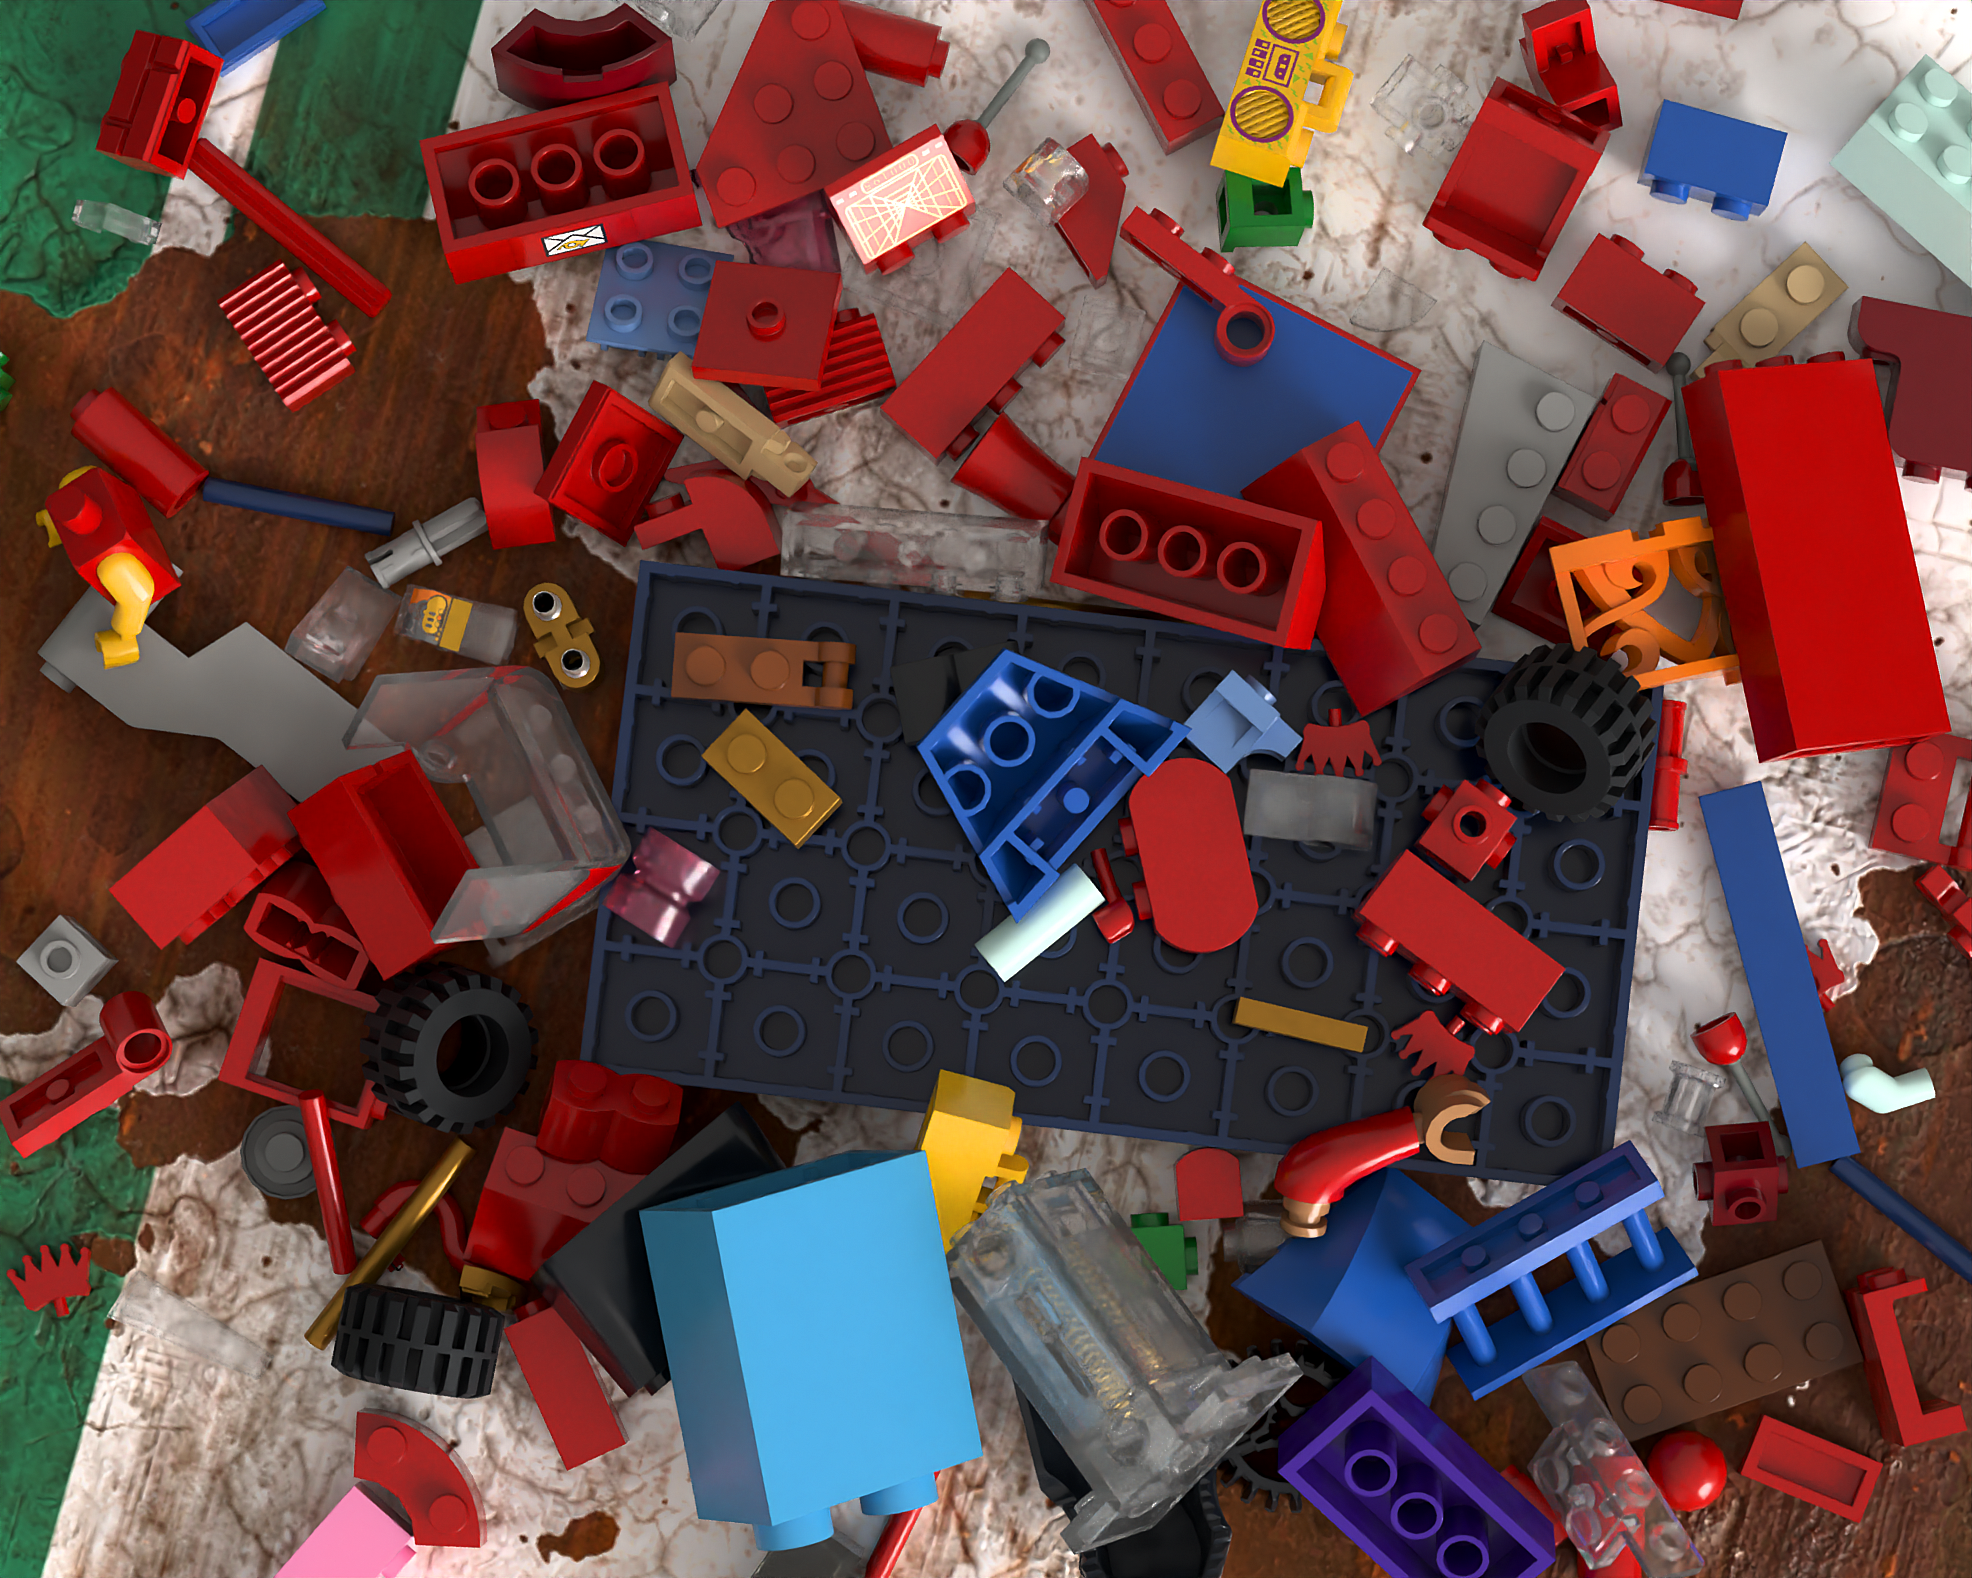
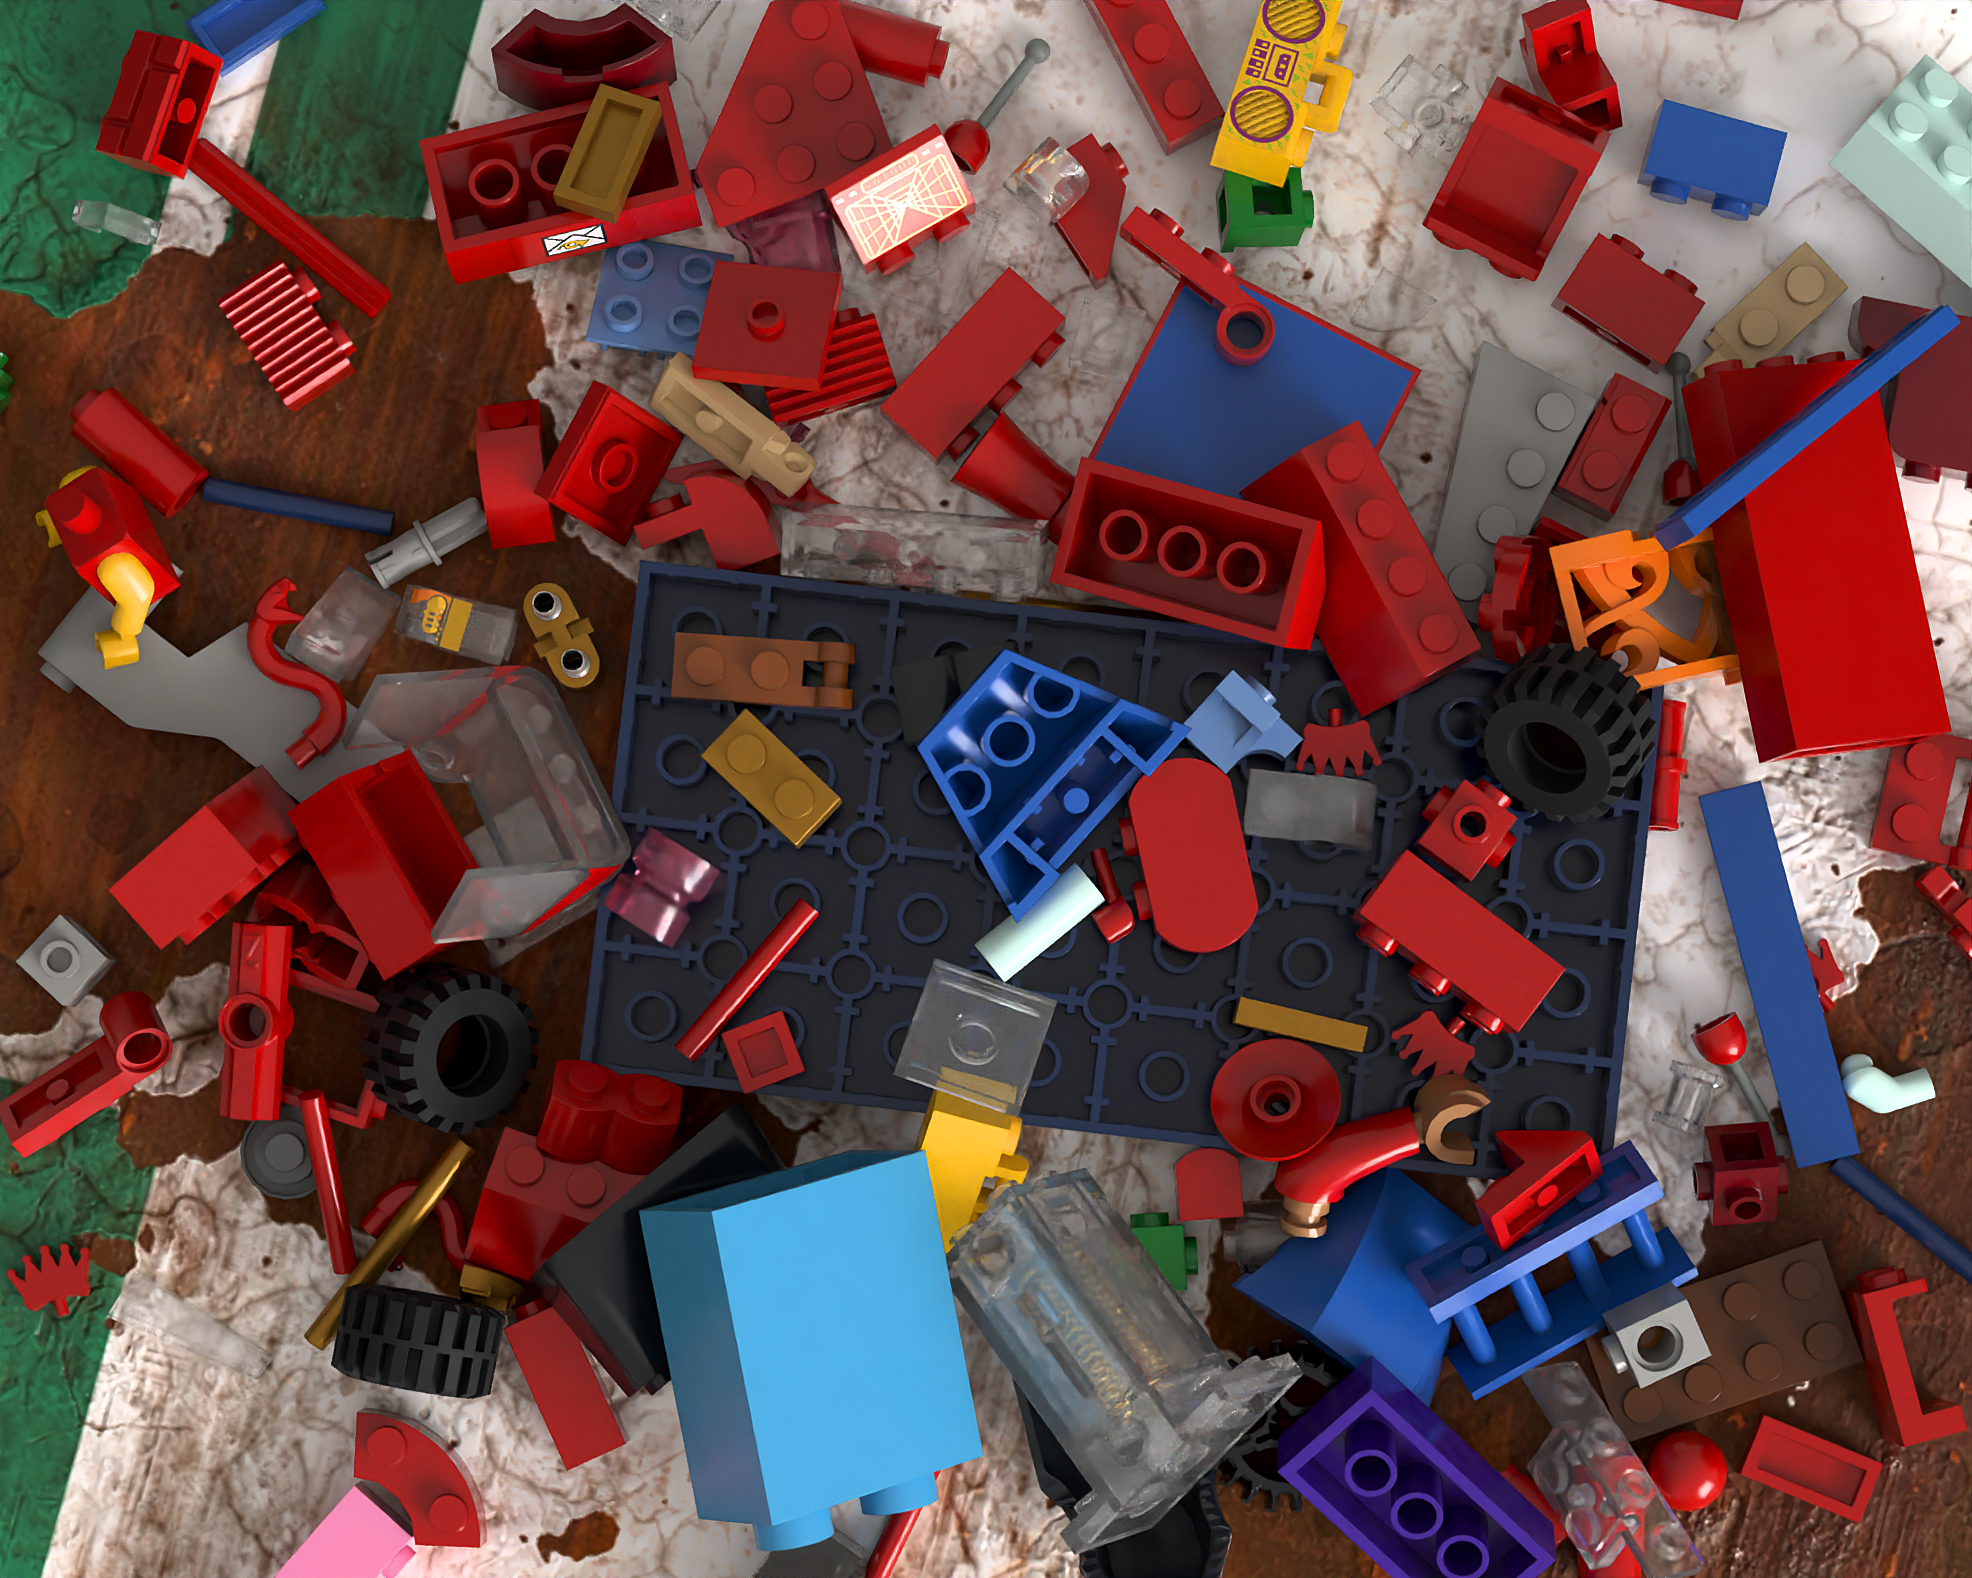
none -> red piece [218,921,295,1121]
none -> red animal [246,576,348,771]
none -> pearl gold tile [553,83,663,224]
none -> red bar [674,898,820,1063]
none -> red tile [721,1010,806,1094]
none -> clear pink piece [790,422,811,443]
none -> clear tile [893,958,1057,1118]
none -> red dish [1210,1038,1341,1161]
none -> red slope [1475,1130,1604,1252]
none -> red plate [1478,535,1559,664]
none -> light grey brick [1601,1281,1711,1388]
none -> blue tile [1653,304,1961,551]

